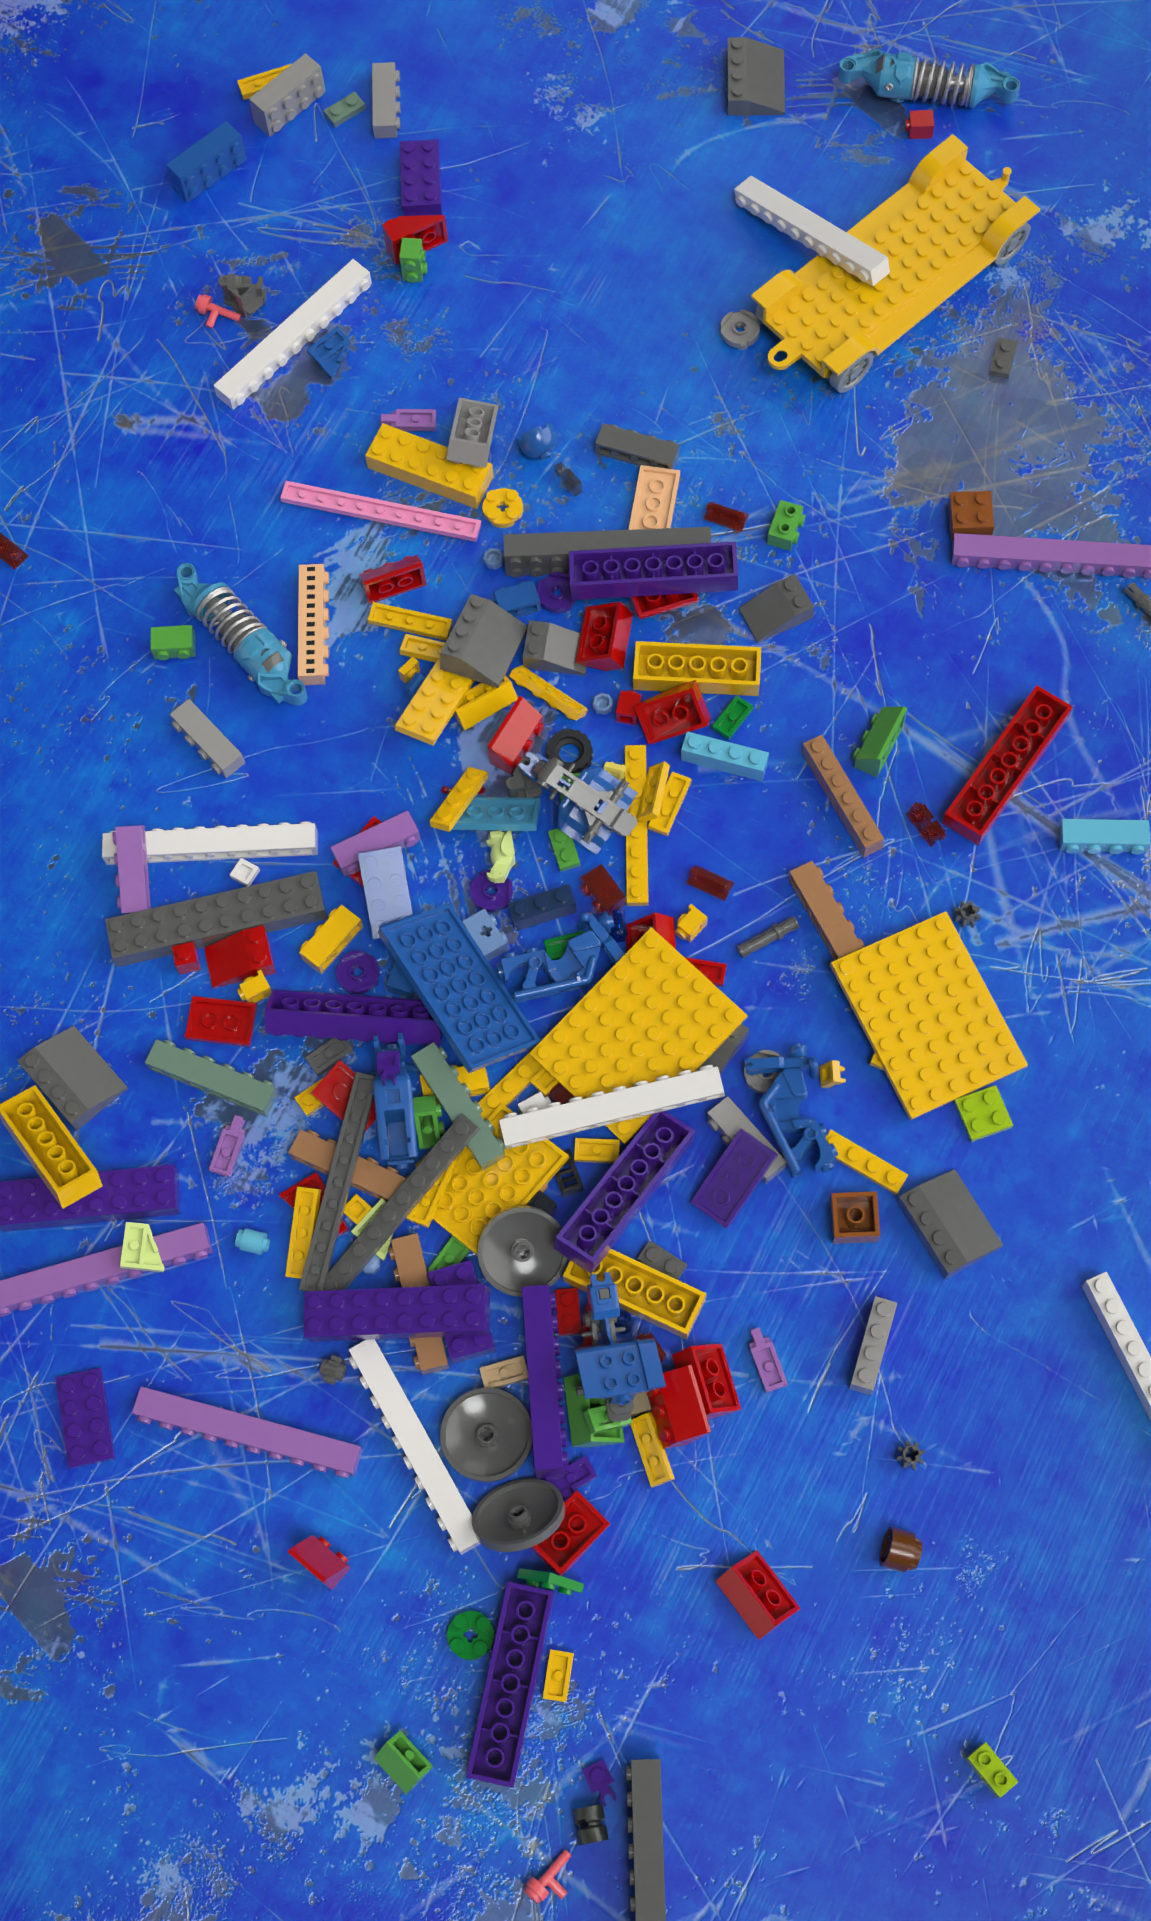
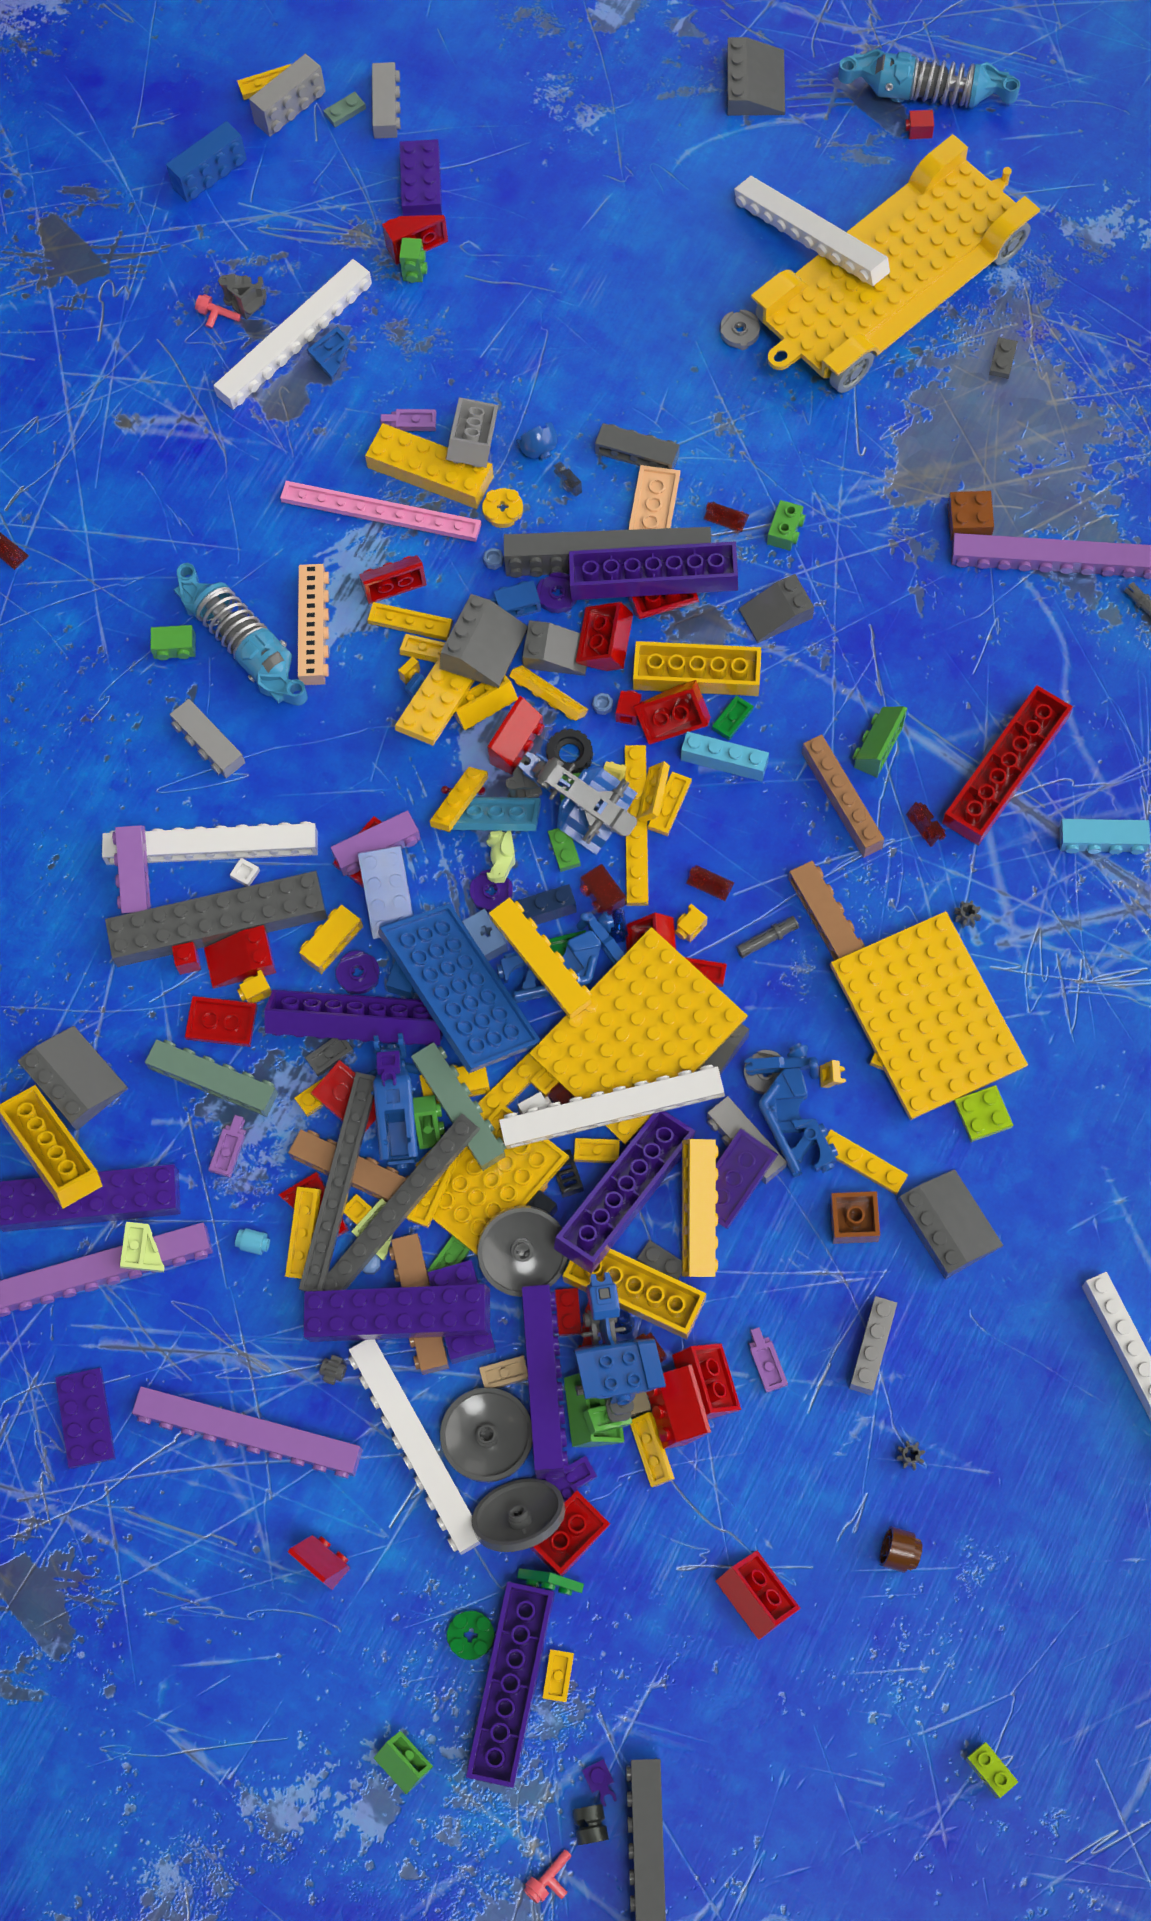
none -> yellow brick [489,897,592,1020]
none -> yellow brick [682,1139,718,1277]

